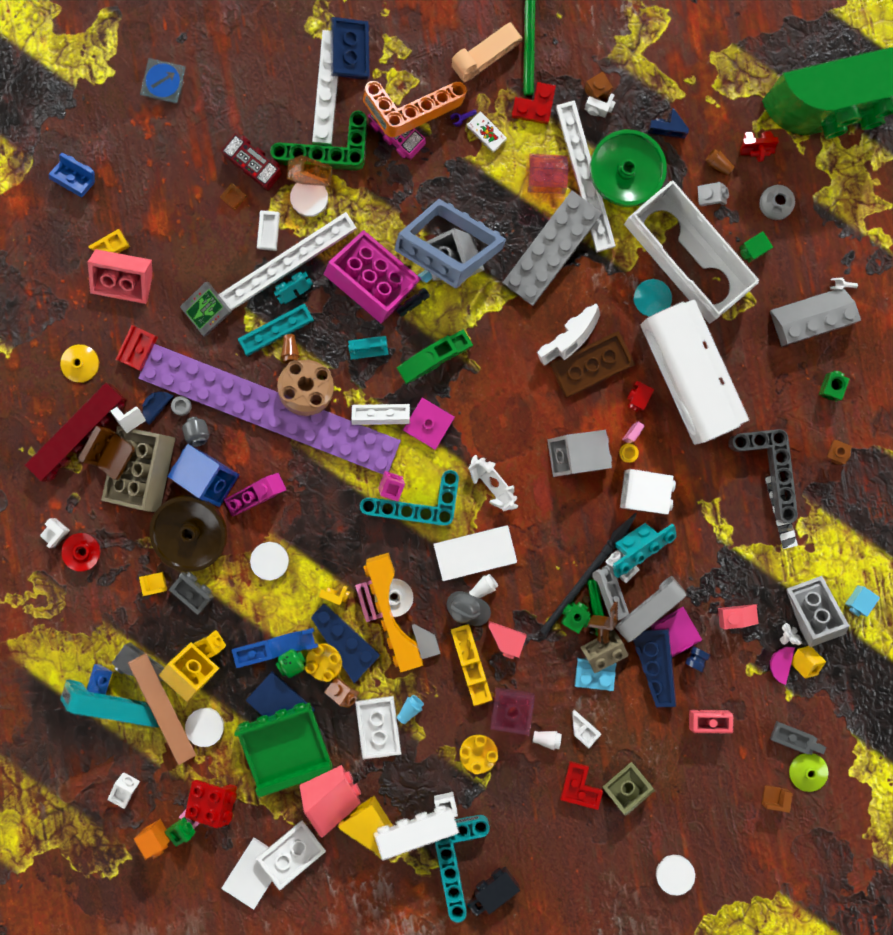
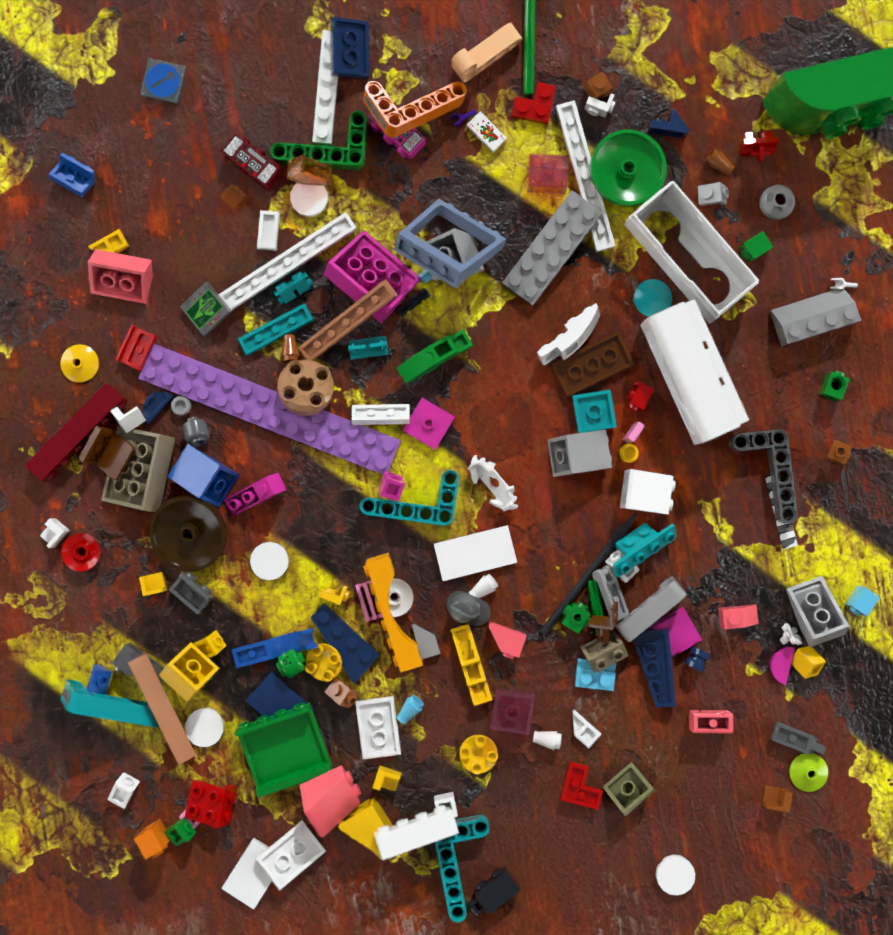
none -> nougat tile [298,280,398,361]
none -> yellow panel [373,766,401,791]
none -> teal plate [572,390,617,433]

